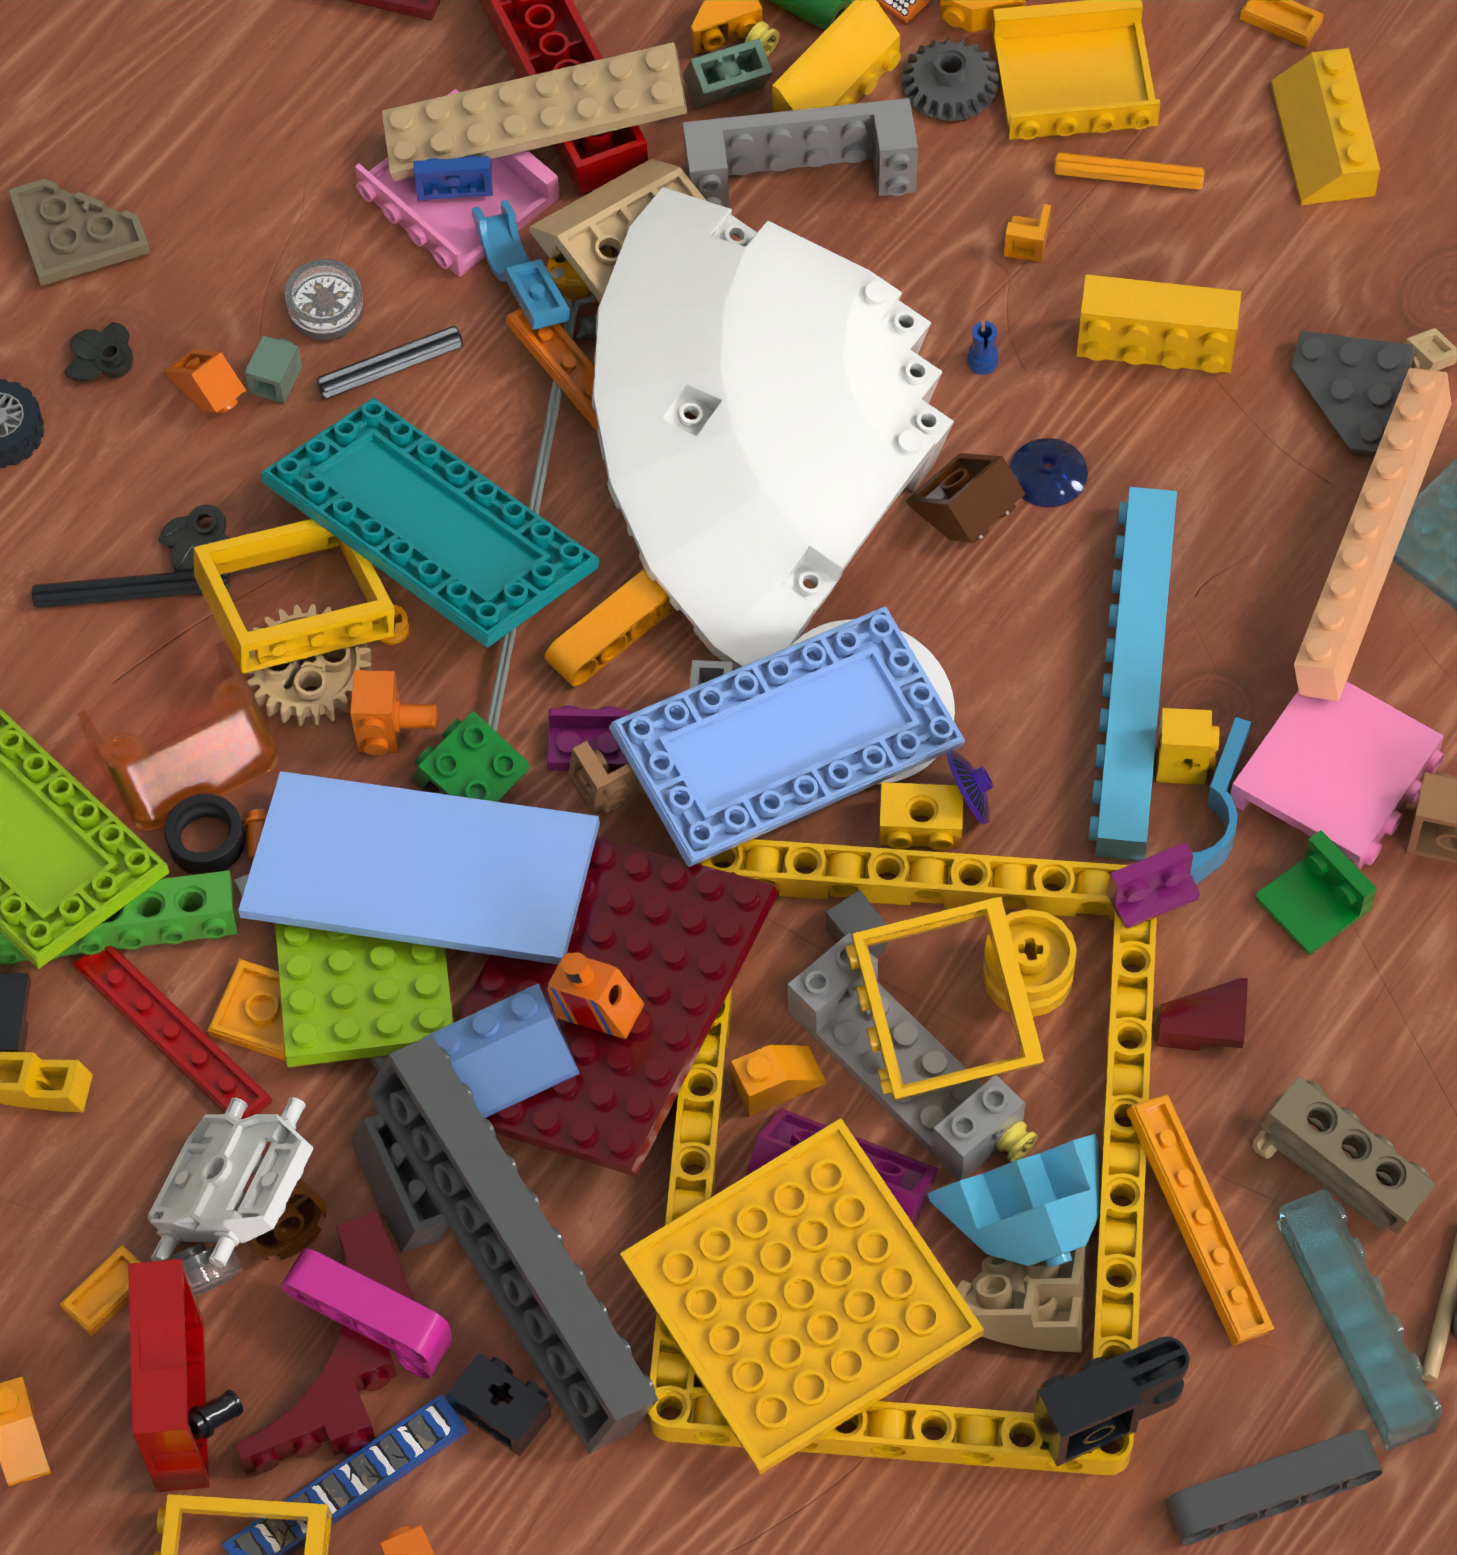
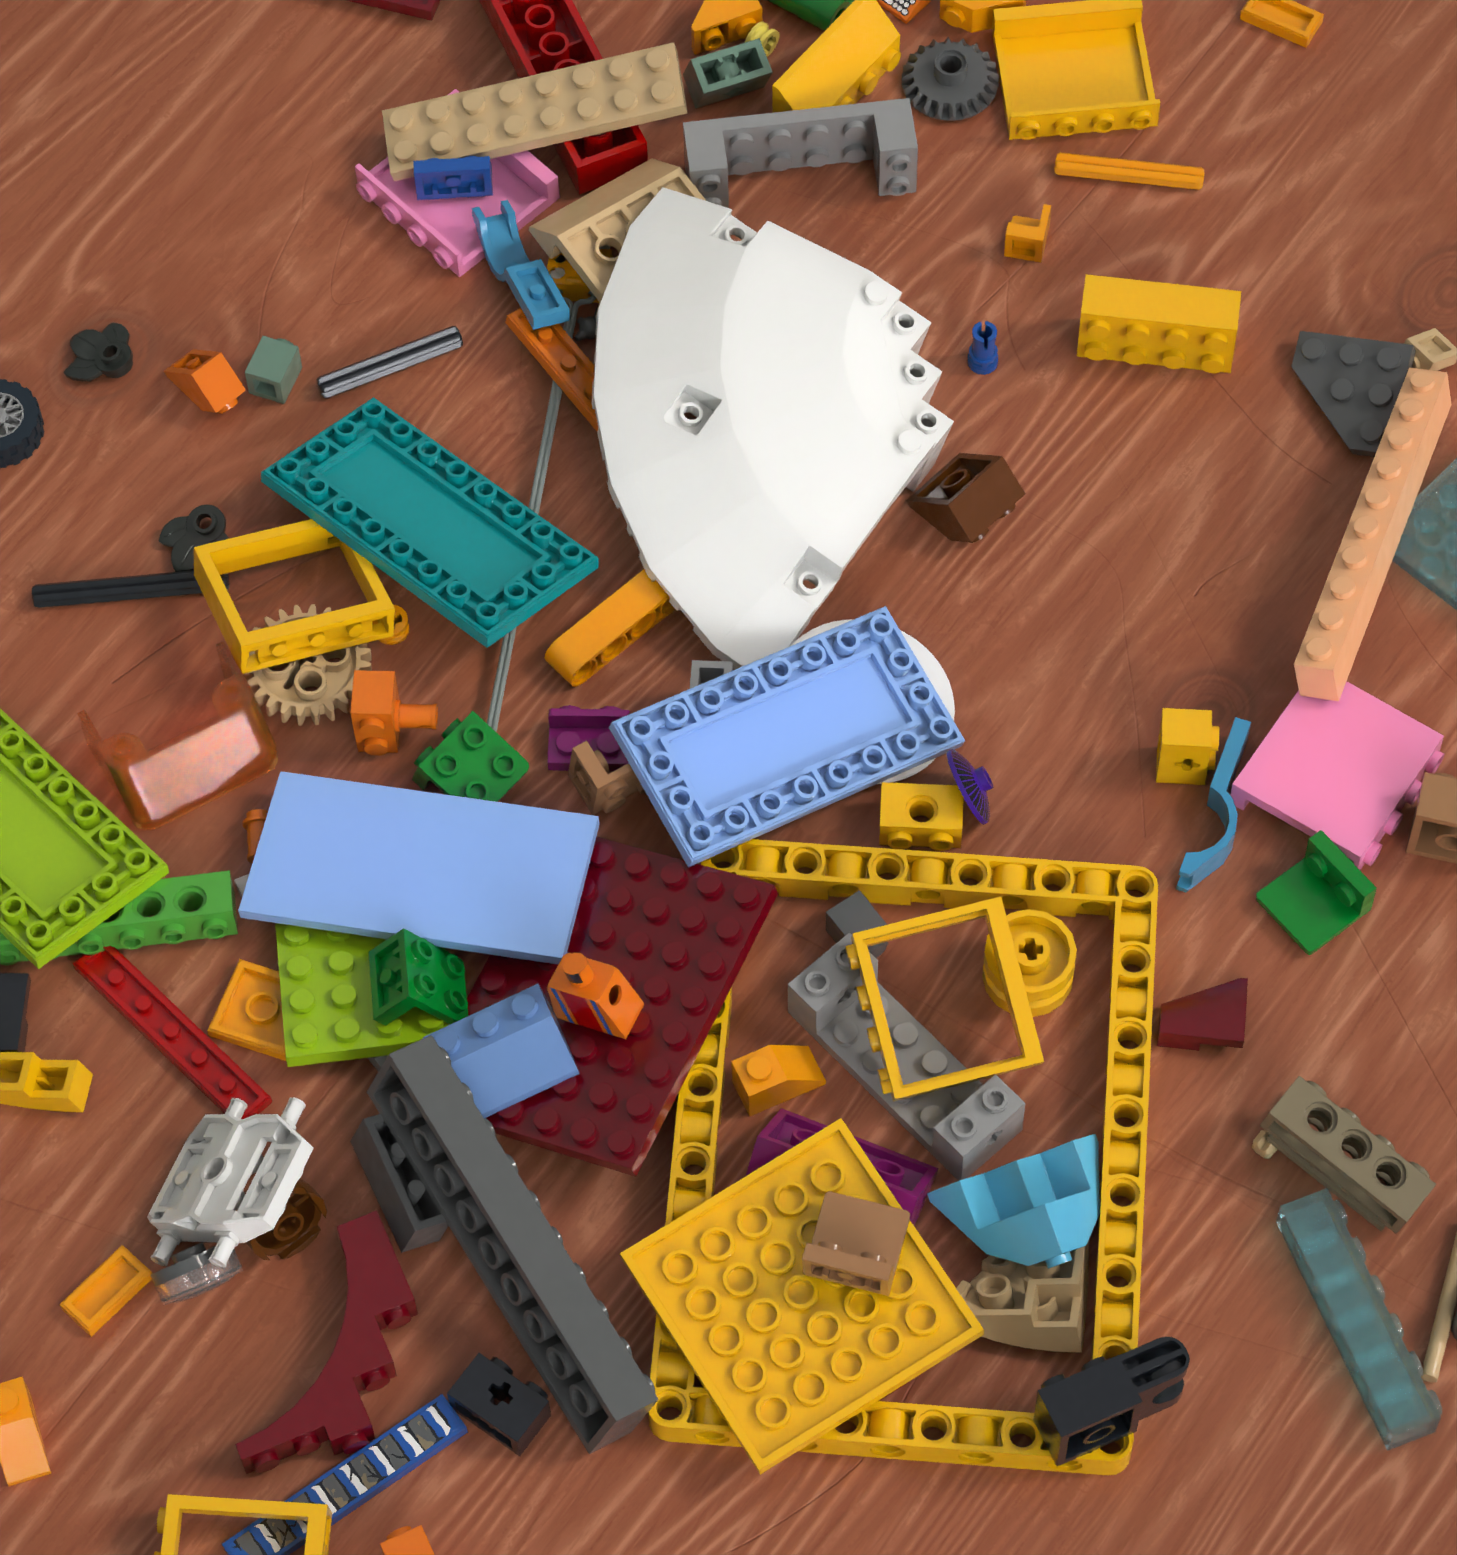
dark tan plate [8,179,151,286] -> none
red tile [128,1259,210,1492] -> none
black tyre [165,794,245,875] -> none
black pin [188,1390,243,1439] -> none
dark pink beam [280,1248,453,1380] -> none
clear piece [285,259,364,340] -> none
light yellow bush [996,1121,1038,1162] -> none
clear blue dish [1010,438,1088,507] -> none
medium azure brick [1088,487,1177,861] -> none
magenta bracket [1107,842,1200,928] -> none
light orange tile [1126,1094,1275,1346] -> none
dark grey beam [1165,1429,1383,1545] -> none
yellow slope [1271,48,1380,206] -> none
none -> green bracket [369,928,468,1026]
none -> medium nougat bracket [802,1191,910,1296]

